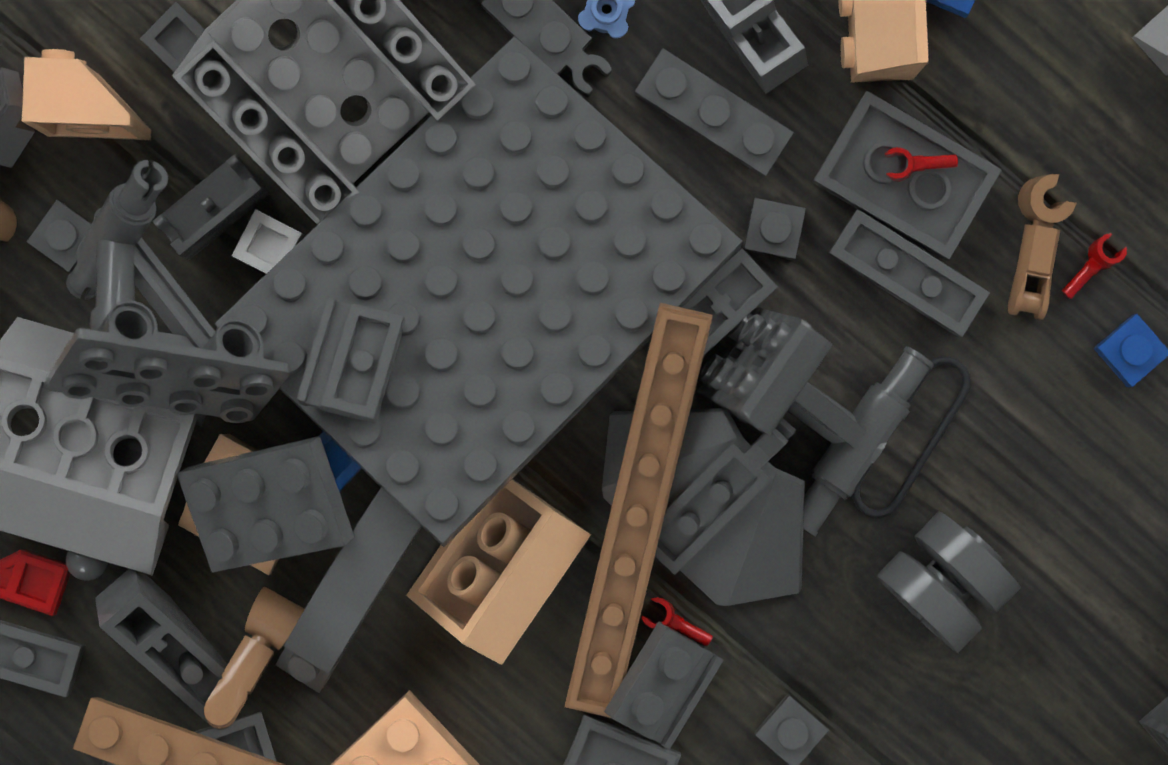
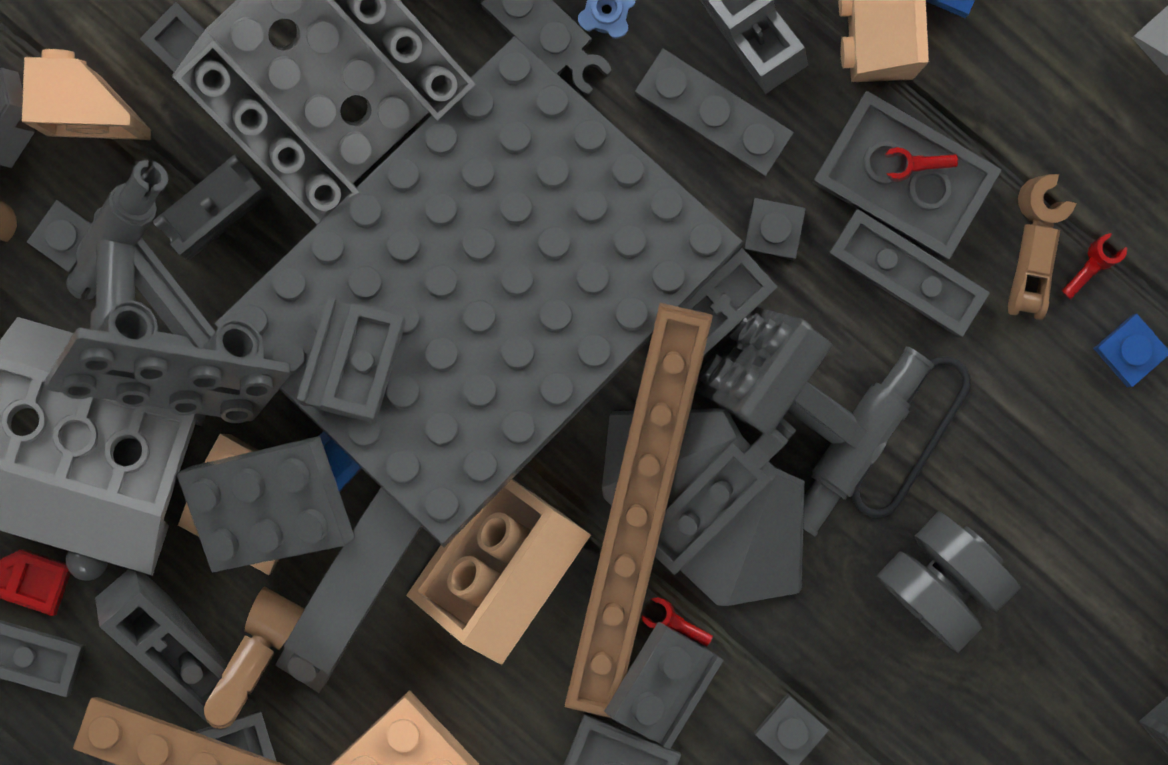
white plate [232,209,304,274] -> none

